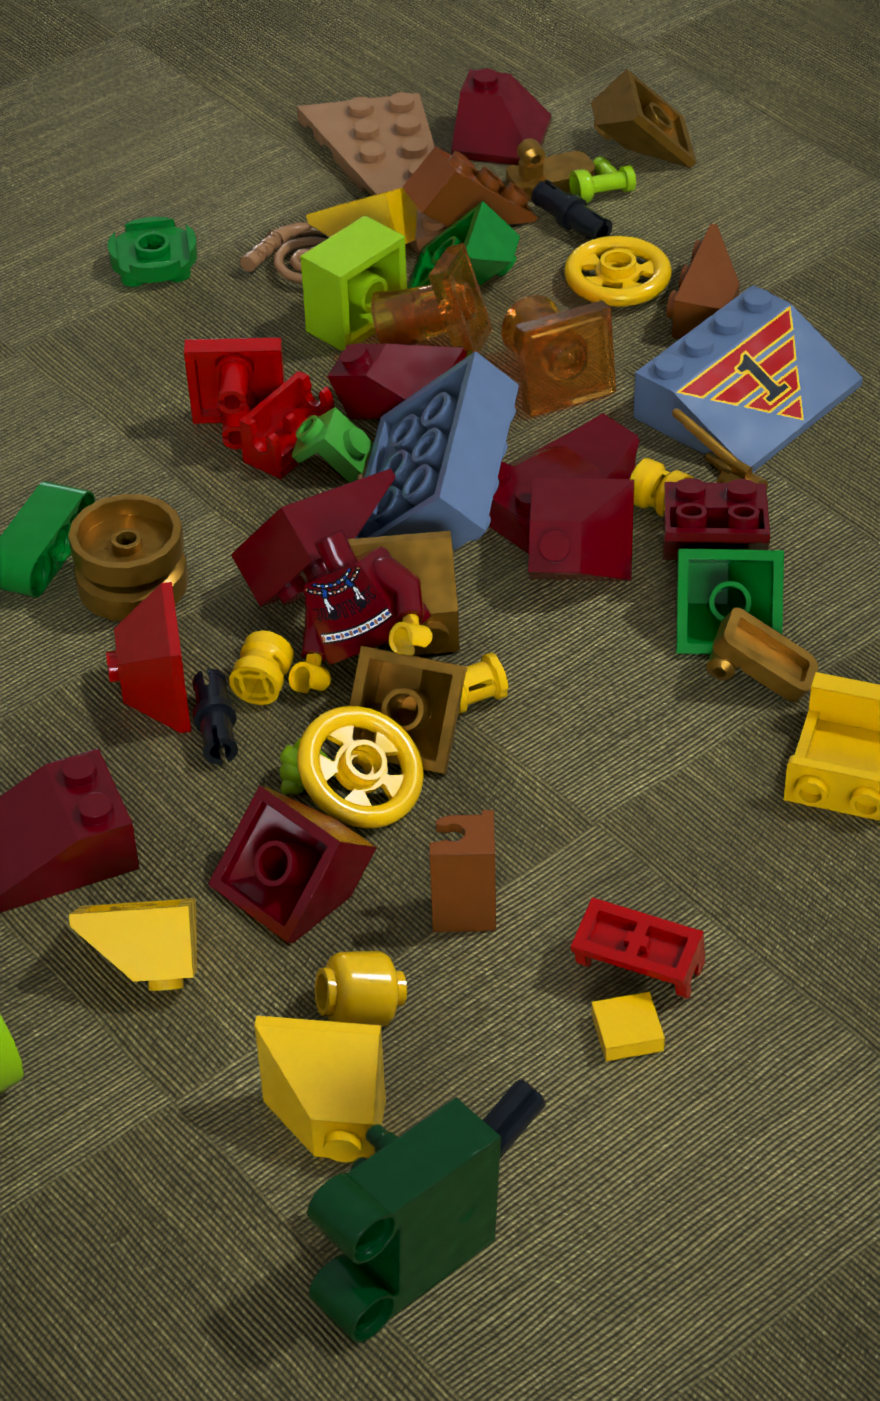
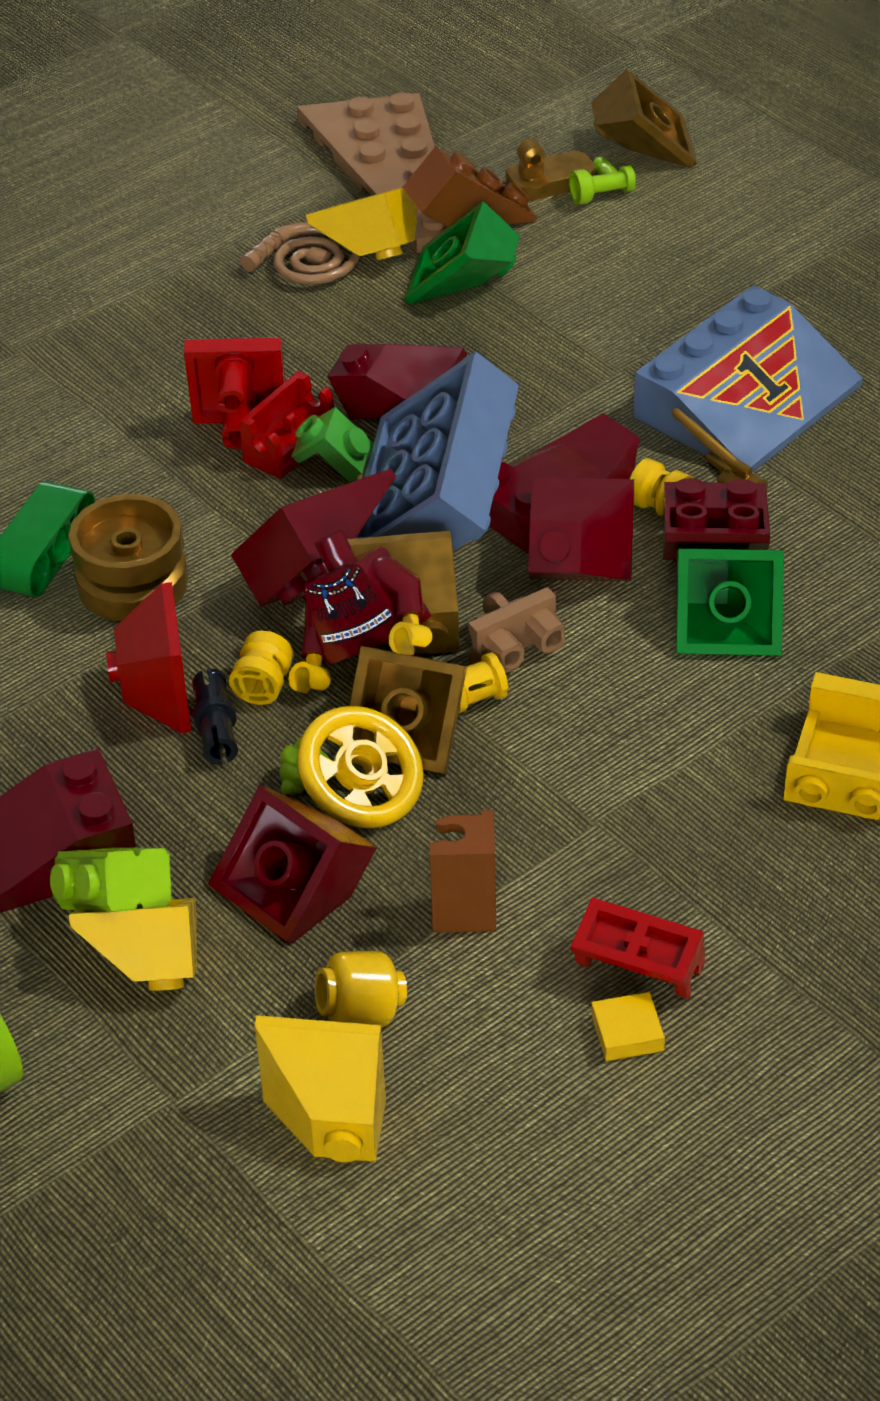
green plate [108,217,198,287] -> none
lime brick [300,216,408,351] -> none
dark green piece [307,1079,546,1343] -> none
clear orange plant [371,243,493,358] -> none
dark red slope [451,68,551,165] -> none
clear orange plant [501,295,616,417] -> none
black pin [531,179,613,240] -> none
yellow plate [564,236,672,307] -> none
dark orange slope [666,224,740,339] -> none
pearl gold piece [706,608,819,702] -> none
none -> lime brick [50,848,172,912]
none -> medium nougat hips [468,587,565,673]

